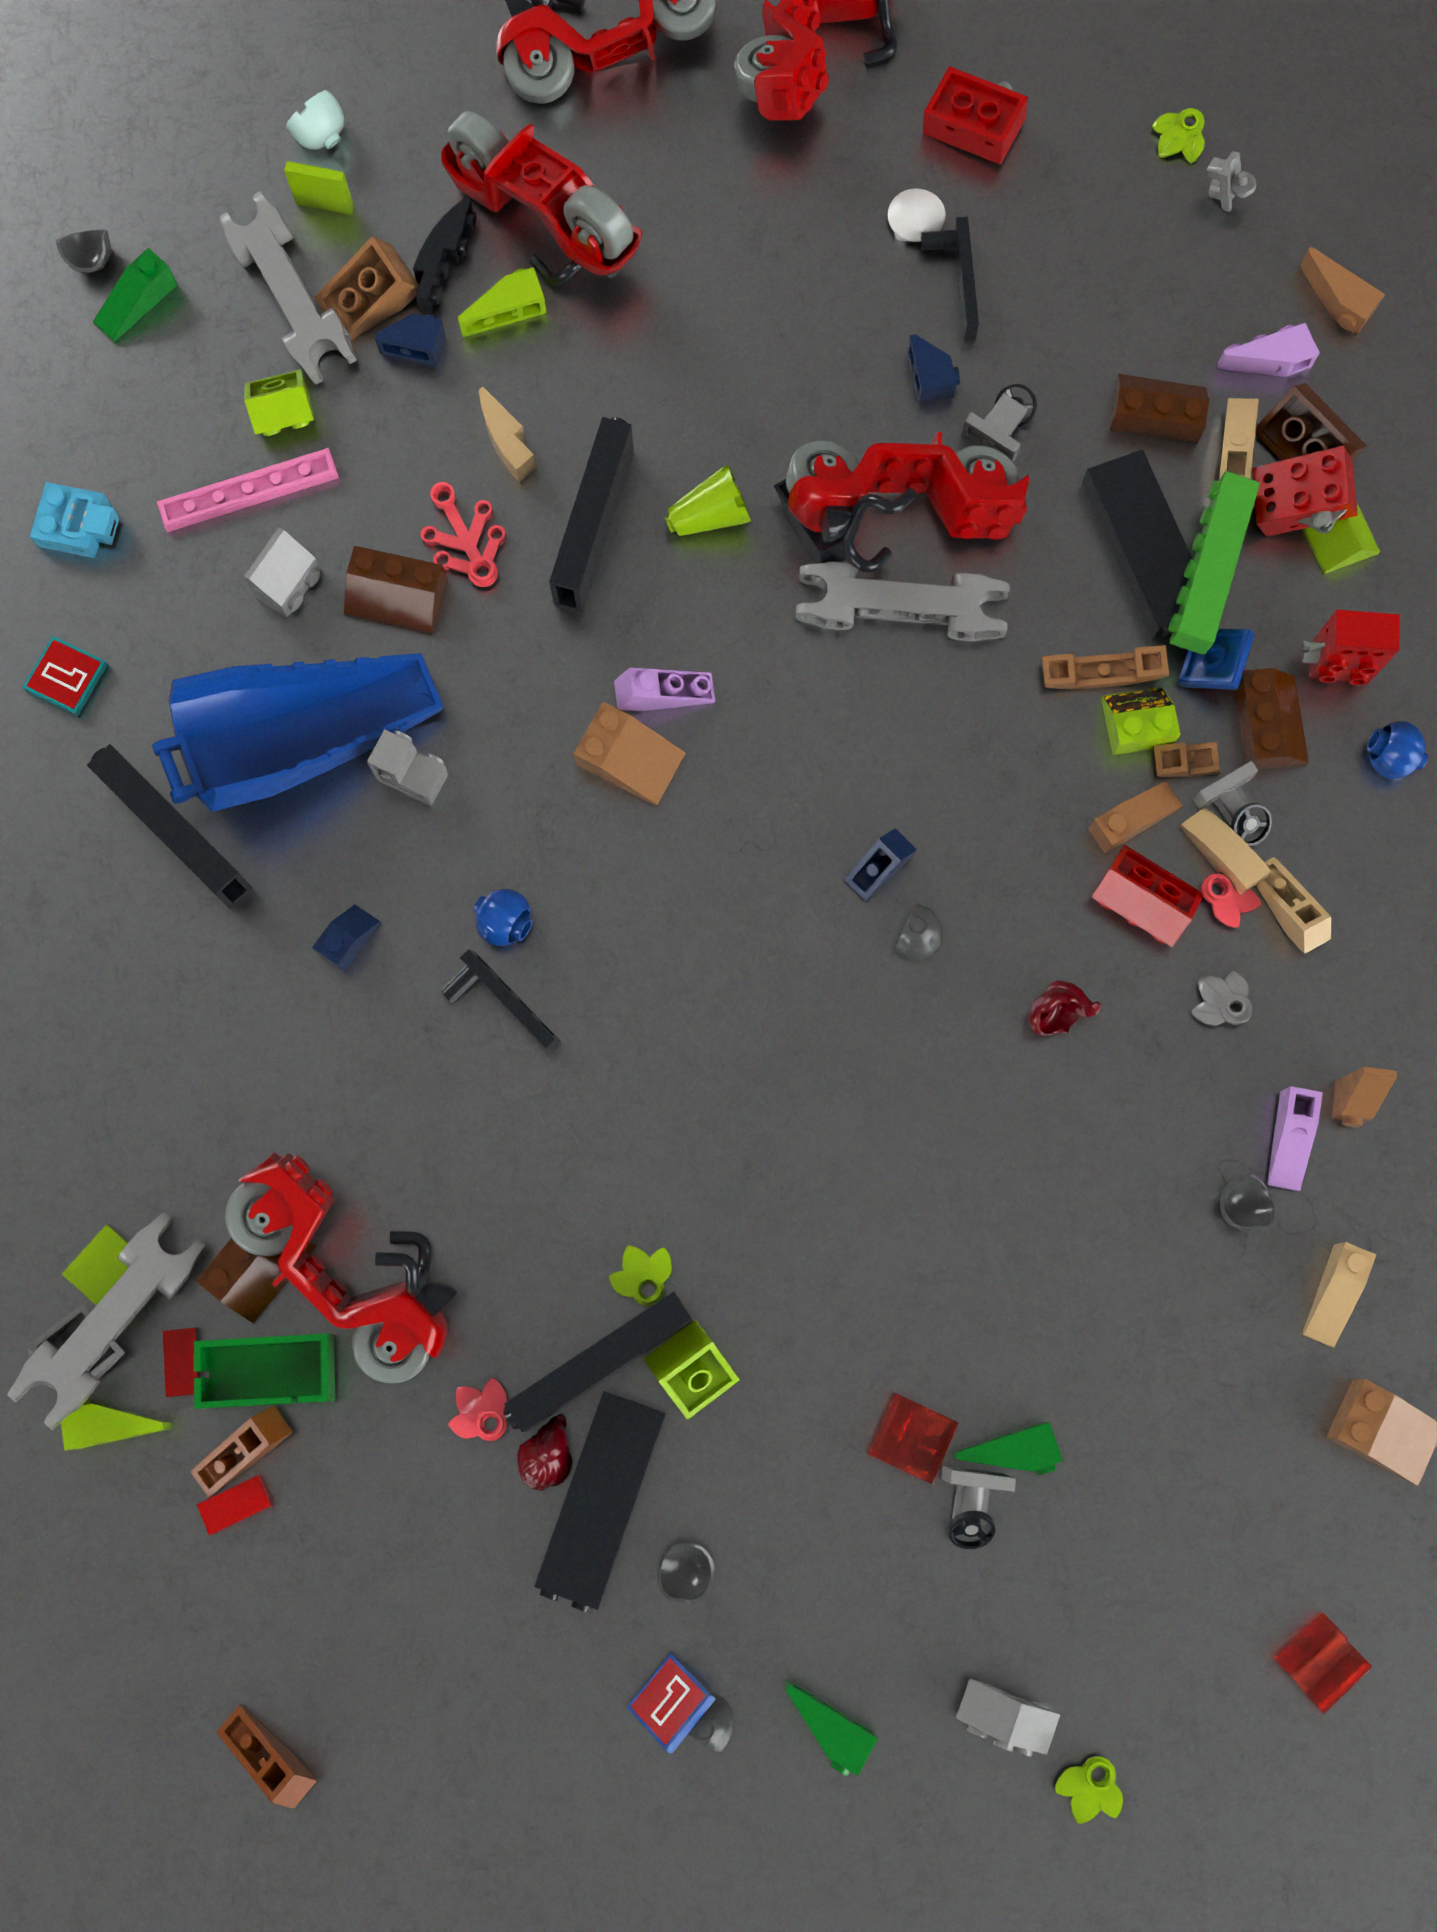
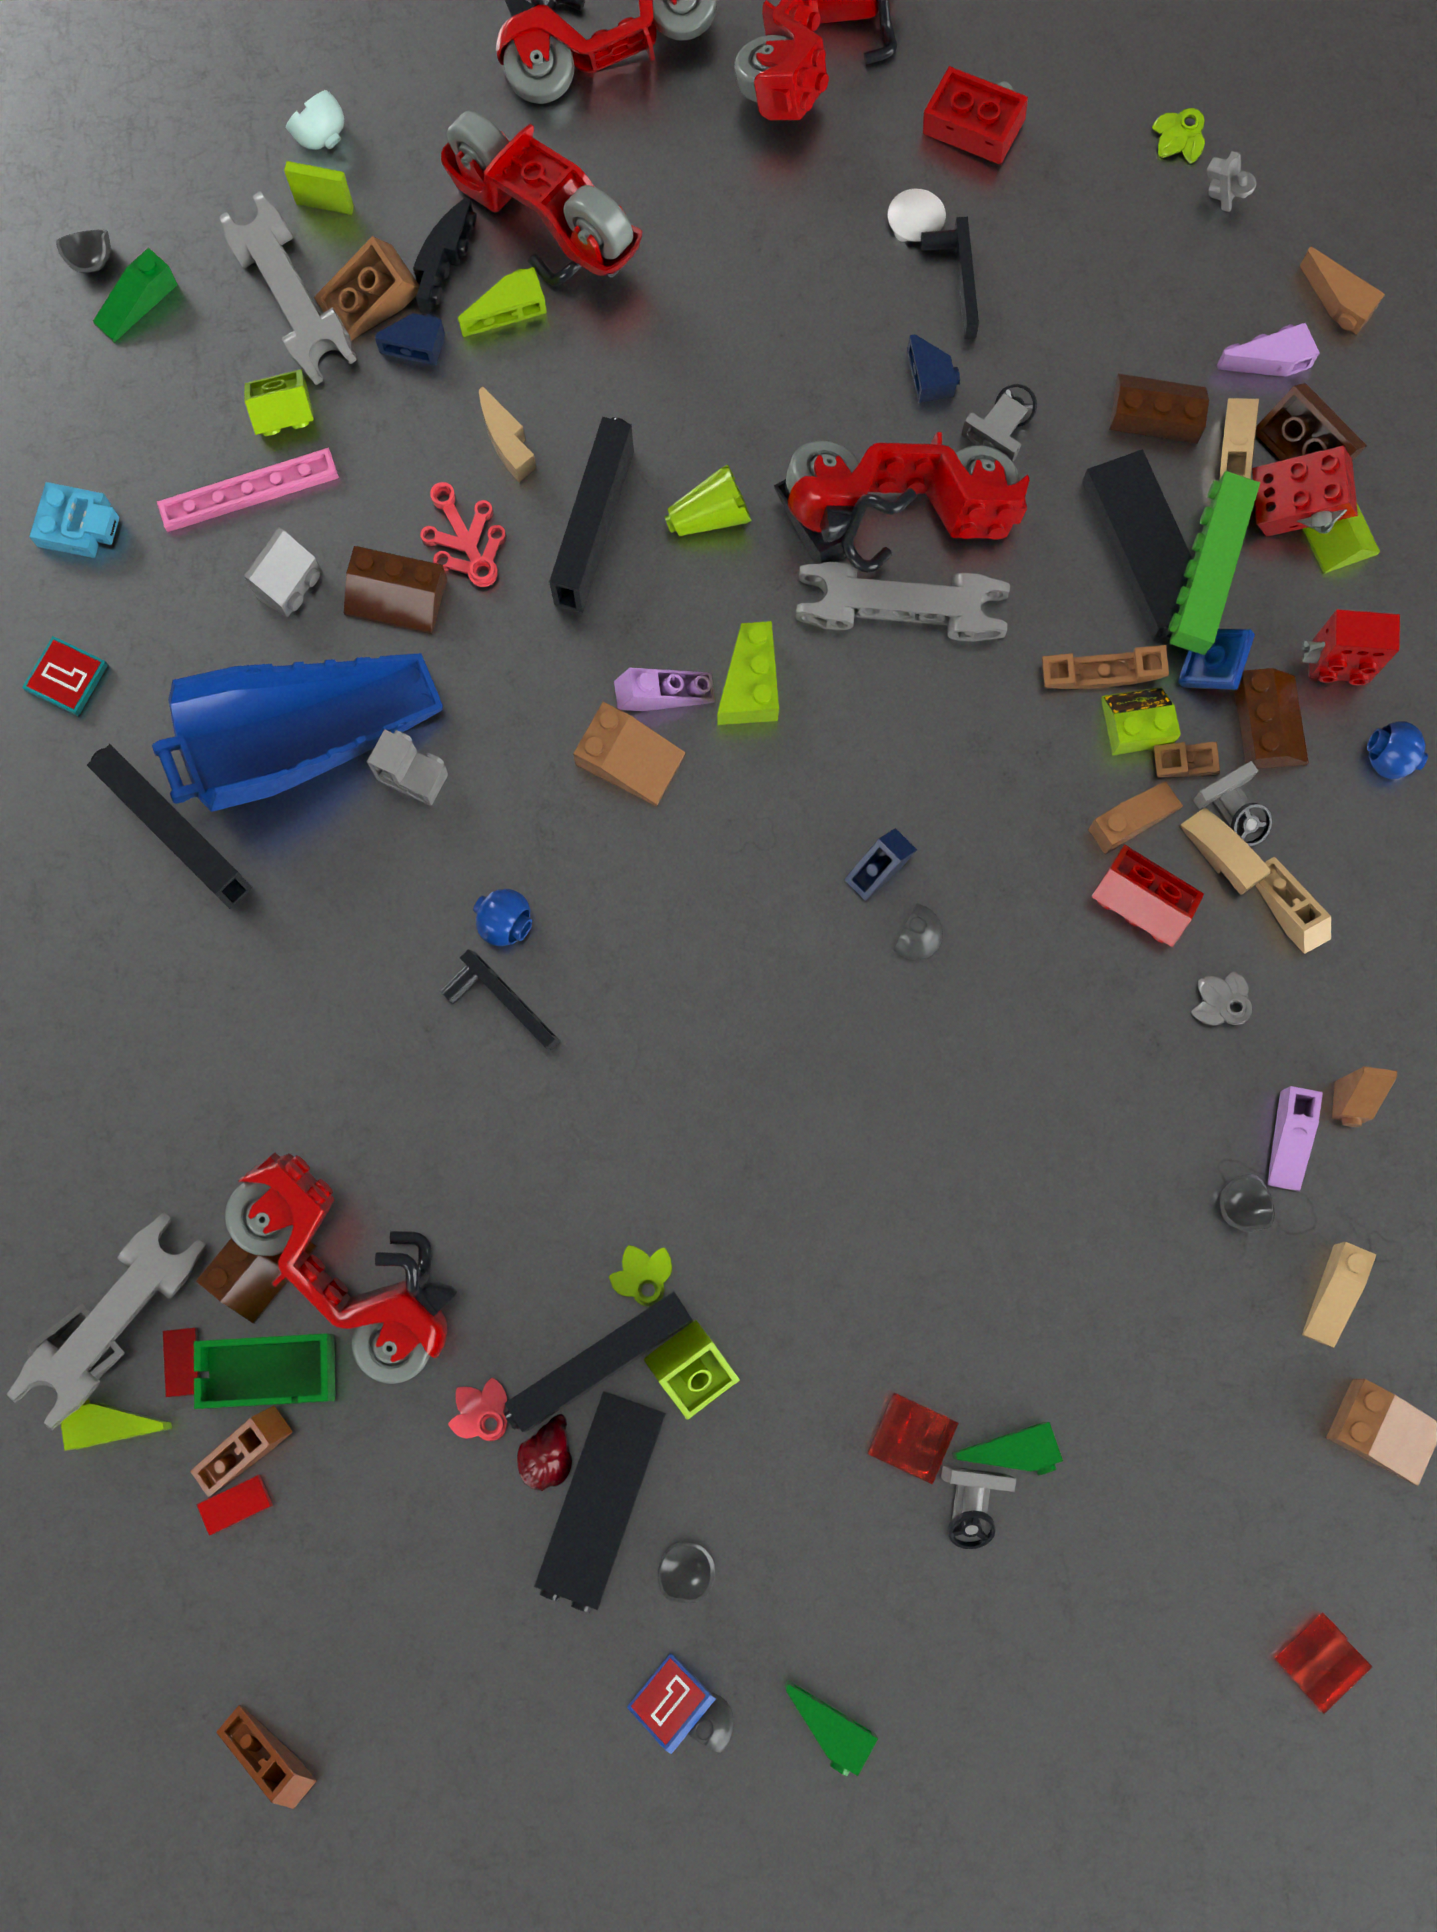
lime tile [62,1224,129,1305] -> none
dark blue slope [312,904,381,973] -> none
light grey brick [956,1678,1060,1757] -> none
dark red hair [1028,980,1102,1036] -> none
lime plate [1055,1756,1123,1824] -> none
coral plate [1201,873,1261,928] -> none
none -> lime wedge [717,621,779,725]

